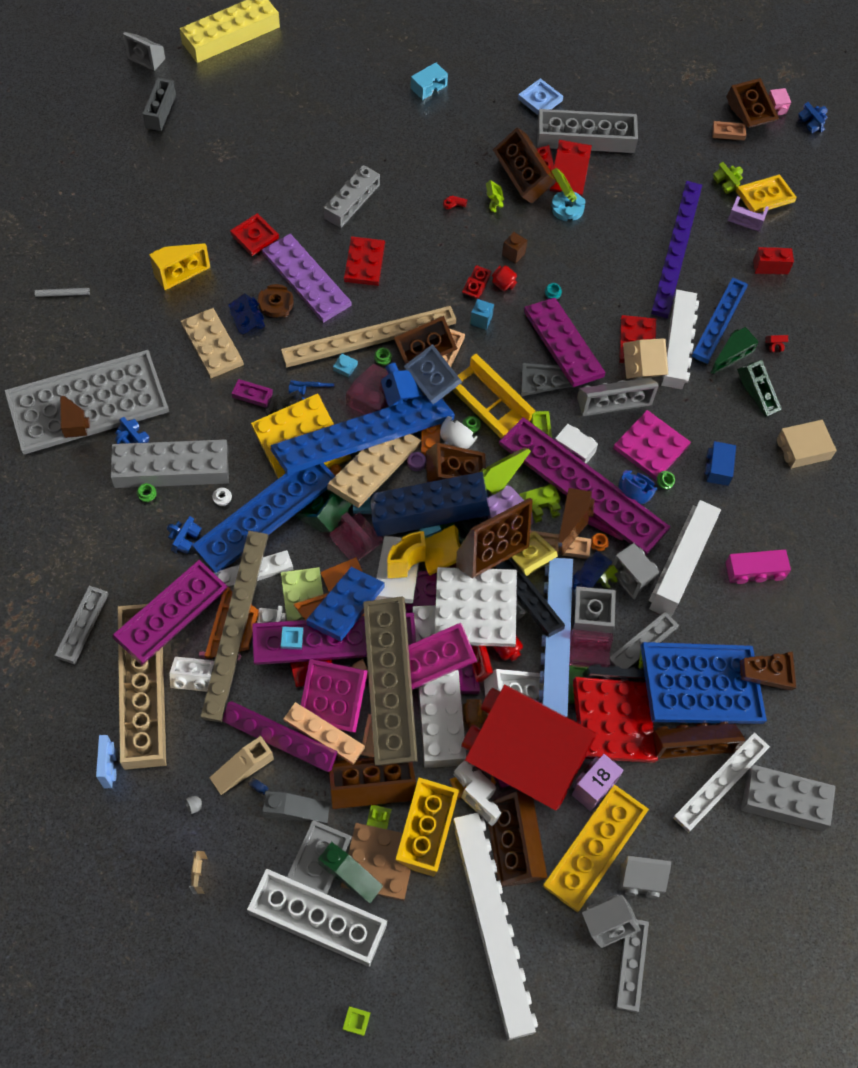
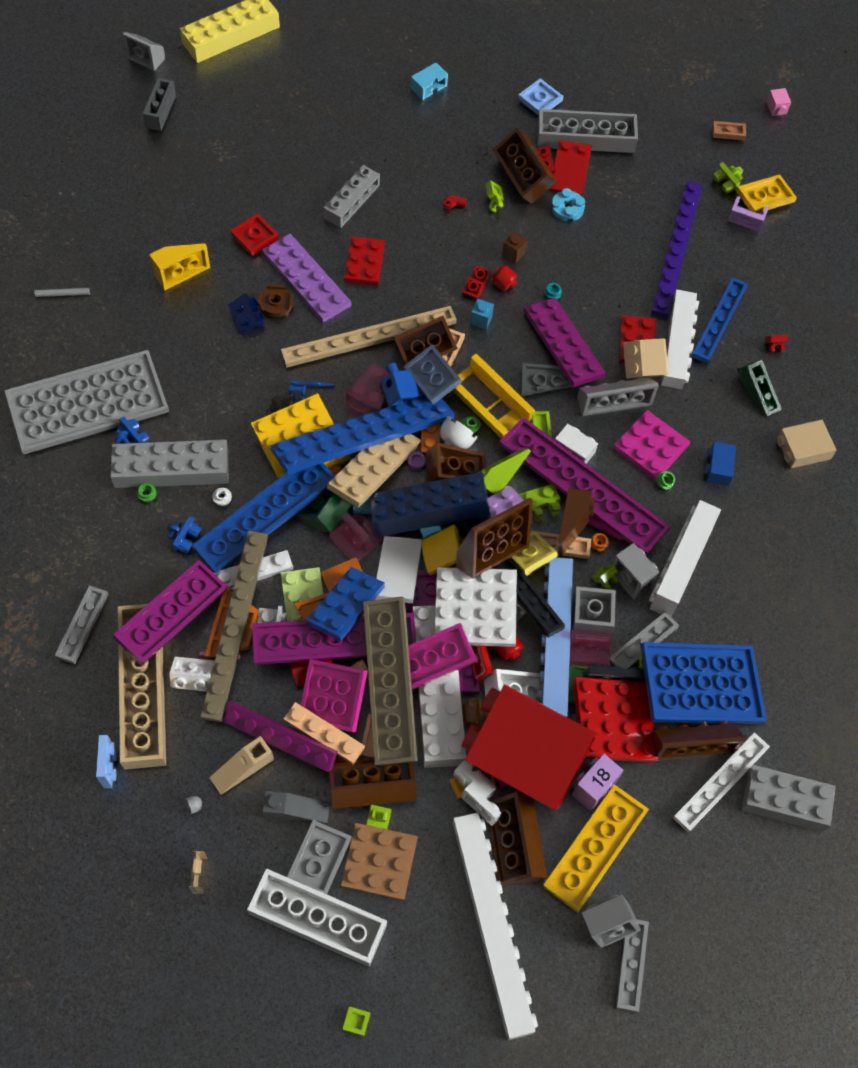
reddish brown slope [60,396,90,438] -> none
tan plate [181,308,244,378] -> none
magenta plate [231,379,273,408] -> none
dark blue tile [248,777,269,795] -> none
medium azure plate [281,627,303,650] -> none
slope [318,841,383,904] -> none
medium azure plate [333,354,358,378] -> none
bright green plate [374,348,392,365] -> none
yellow brick [387,531,426,578] -> none
yellow slope [395,777,459,877] -> none
lime tile [551,168,577,202] -> none
clear blue bracket [572,551,612,590] -> none
blue cylinder [618,470,657,504] -> none
light grey slope [619,856,671,899] -> none
dark green slope [711,327,758,374] -> none
dark pink brick [725,549,791,584] -> none
reddish brown slope [726,78,779,128] -> none
reddish brown wing [740,651,796,691] -> none
red brick [753,247,794,275] -> none
blue hips [798,102,828,133] -> none

